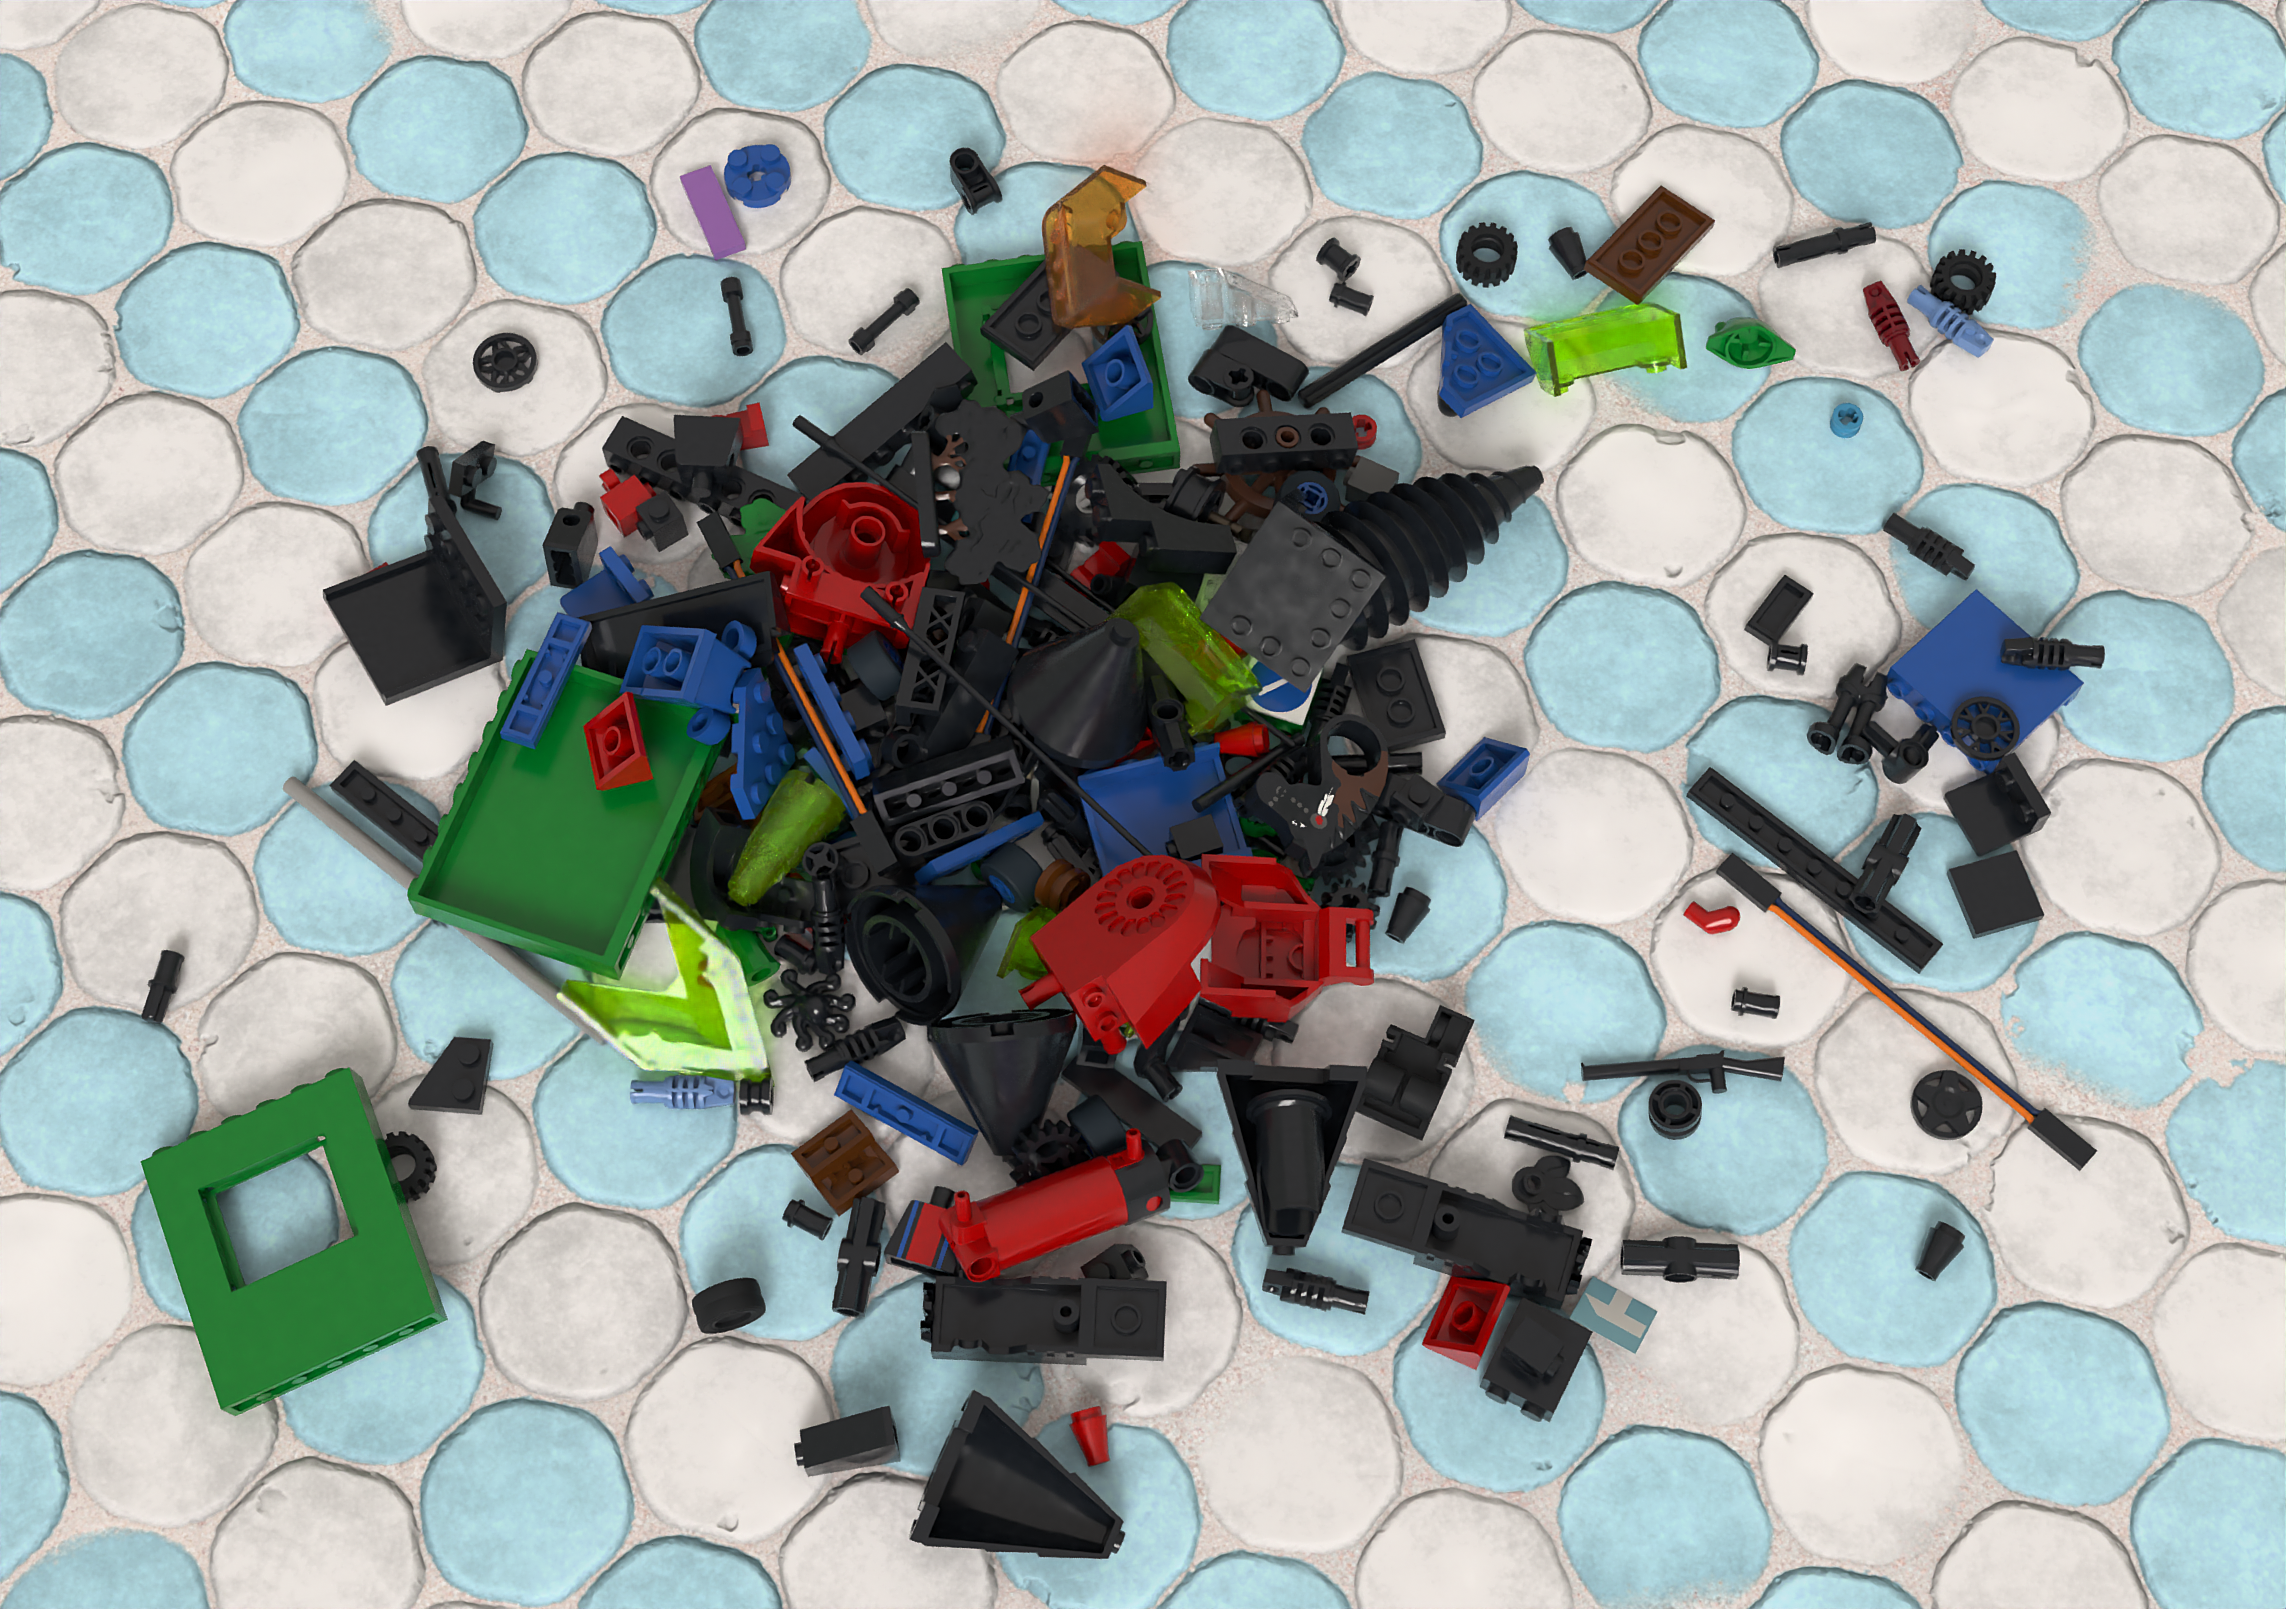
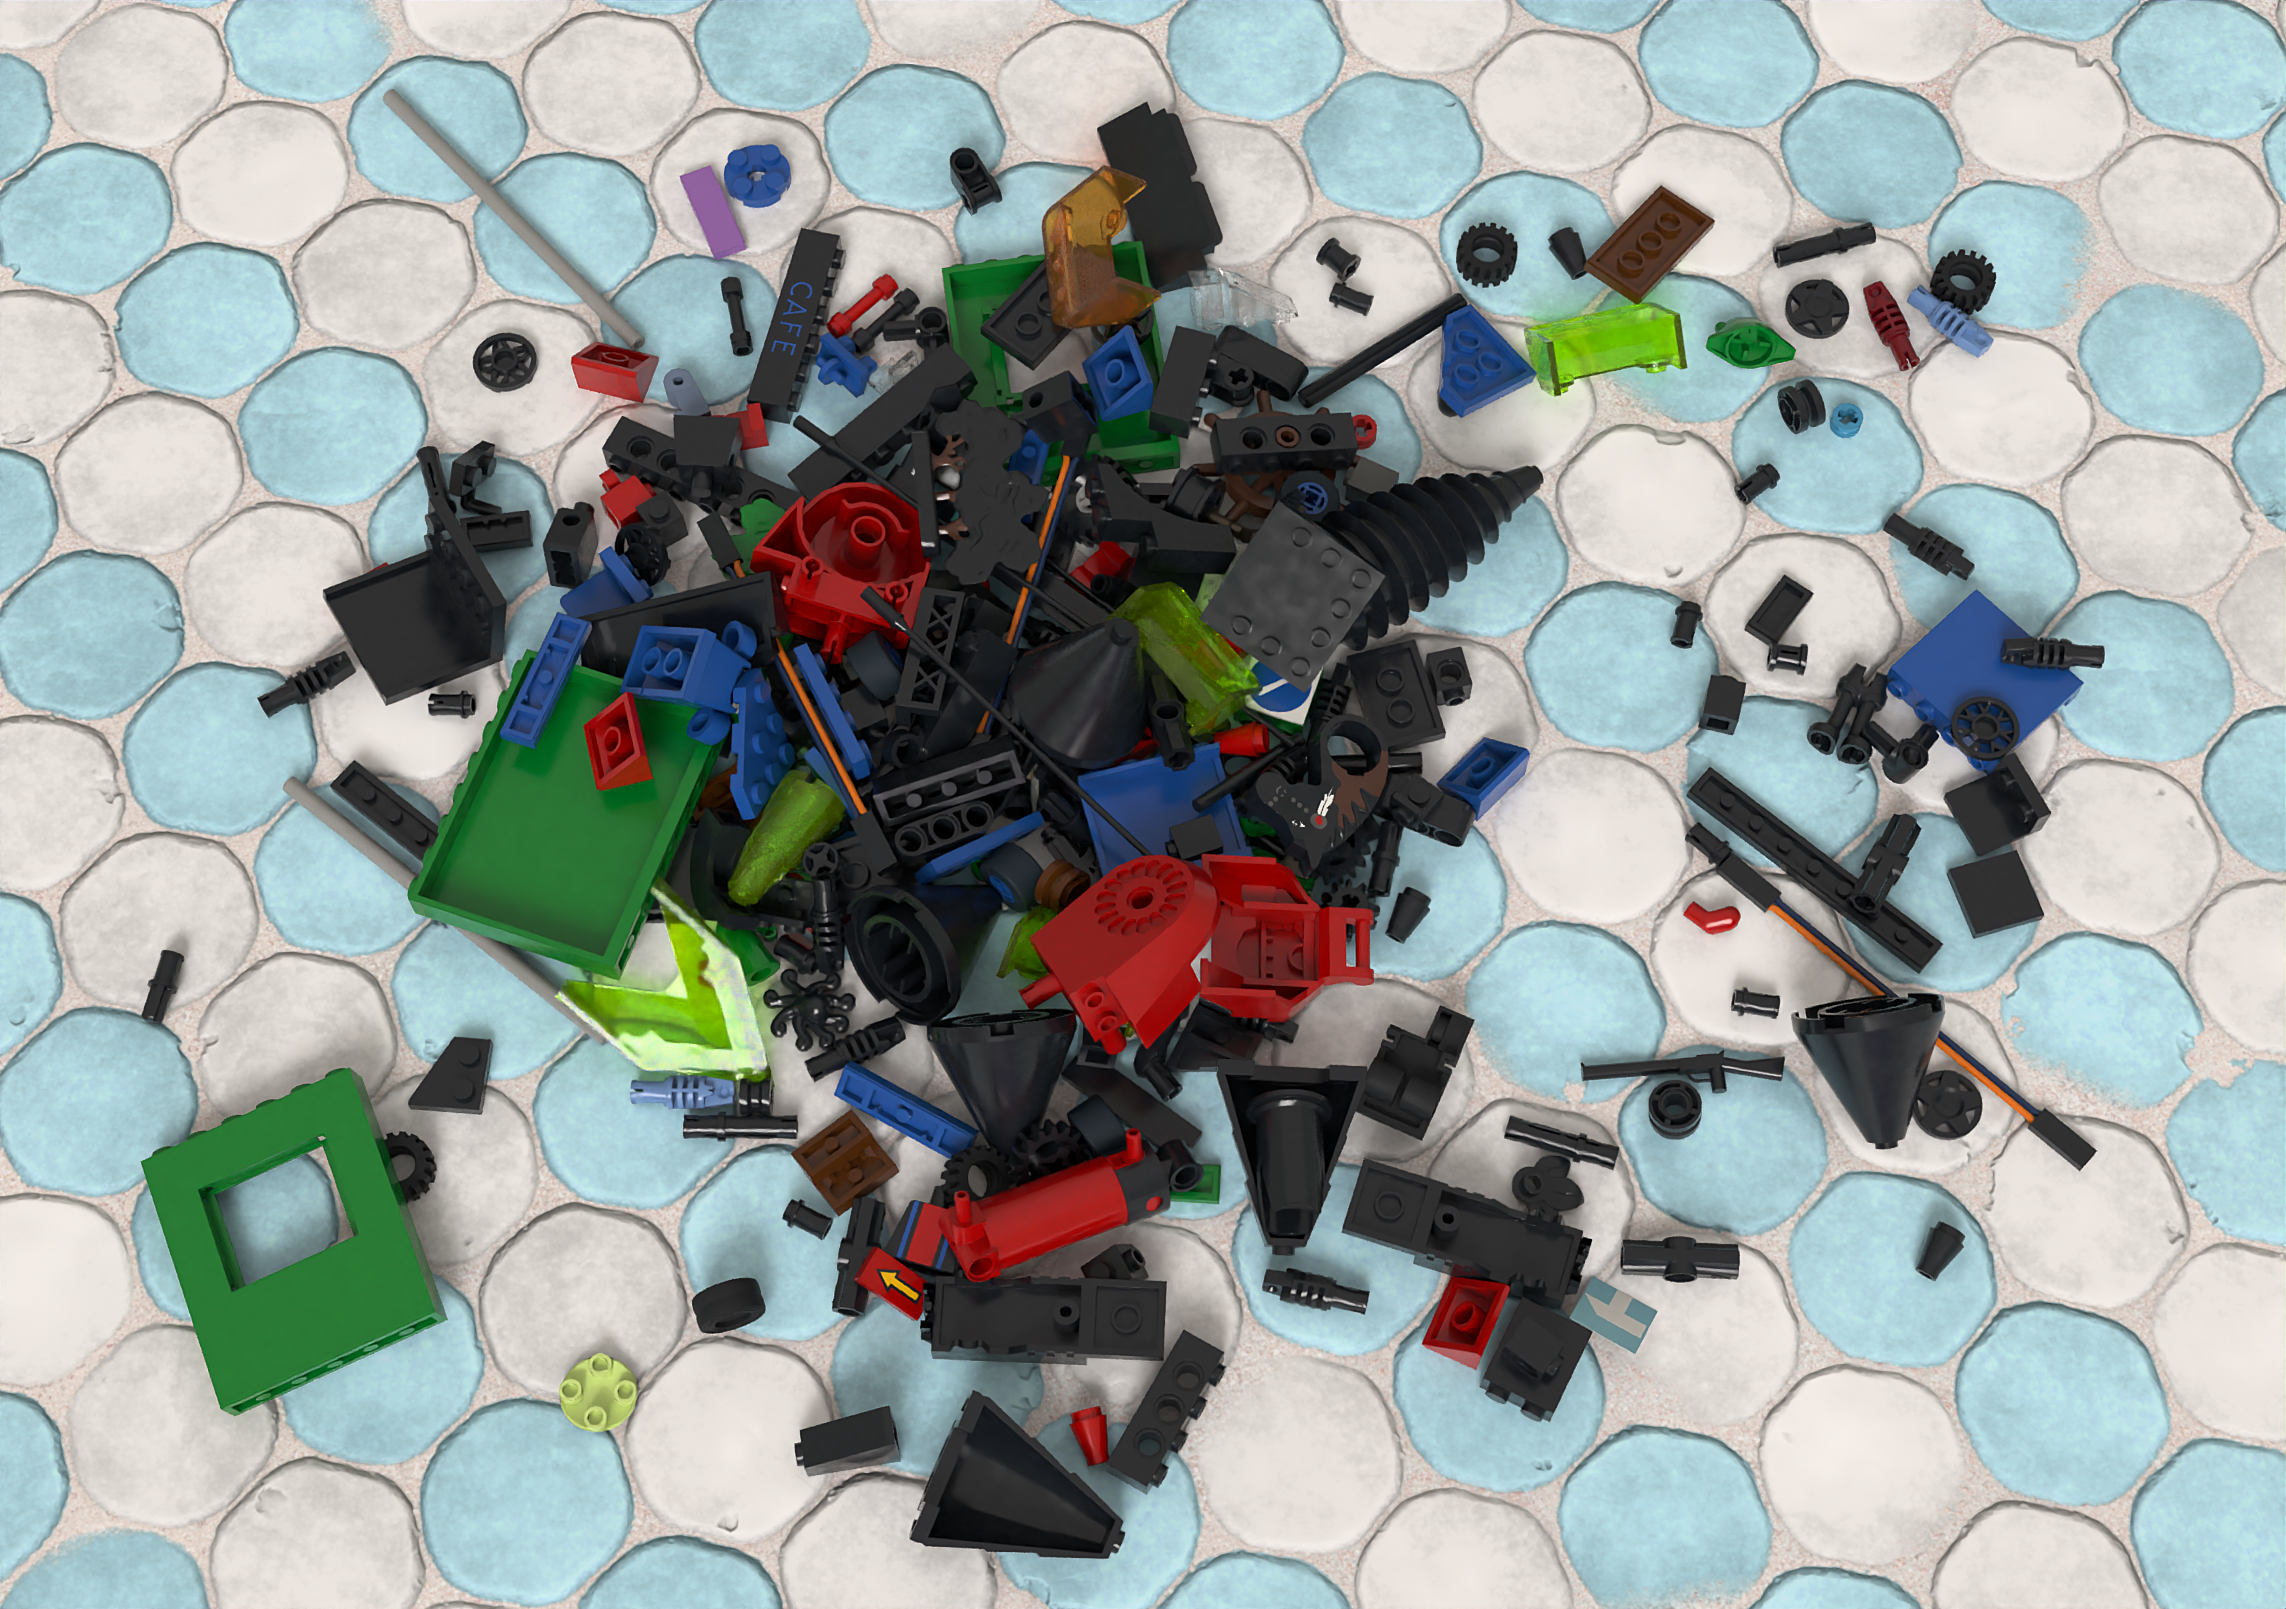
none -> black hinge [257,651,356,718]
none -> light grey piece [383,89,645,351]
none -> black pin [428,691,476,719]
none -> black plate [460,510,533,553]
none -> yellowish green dish [559,1353,638,1432]
none -> red slope [571,341,659,403]
none -> black wheel [615,522,671,587]
none -> sand blue leg [663,368,712,416]
none -> black pin [683,1112,798,1142]
none -> black brick [747,228,846,424]
none -> blue hips [815,333,877,398]
none -> red bar [826,274,898,338]
none -> red tile [853,1247,929,1321]
none -> clear bracket [868,350,919,396]
none -> black axle [882,307,949,360]
none -> black tyre [940,1145,1014,1206]
none -> black slope [1097,102,1223,295]
none -> black brick [1106,1330,1227,1495]
none -> black brick [1148,325,1220,439]
none -> black brick [1425,646,1472,707]
none -> black pin [1670,601,1703,649]
none -> black pin [1685,822,1733,867]
none -> black brick [1698,675,1746,735]
none -> black pin [1734,463,1780,505]
none -> black wheel [1777,379,1826,434]
none -> black wheel [1785,279,1849,339]
none -> black cone [1791,993,1946,1149]

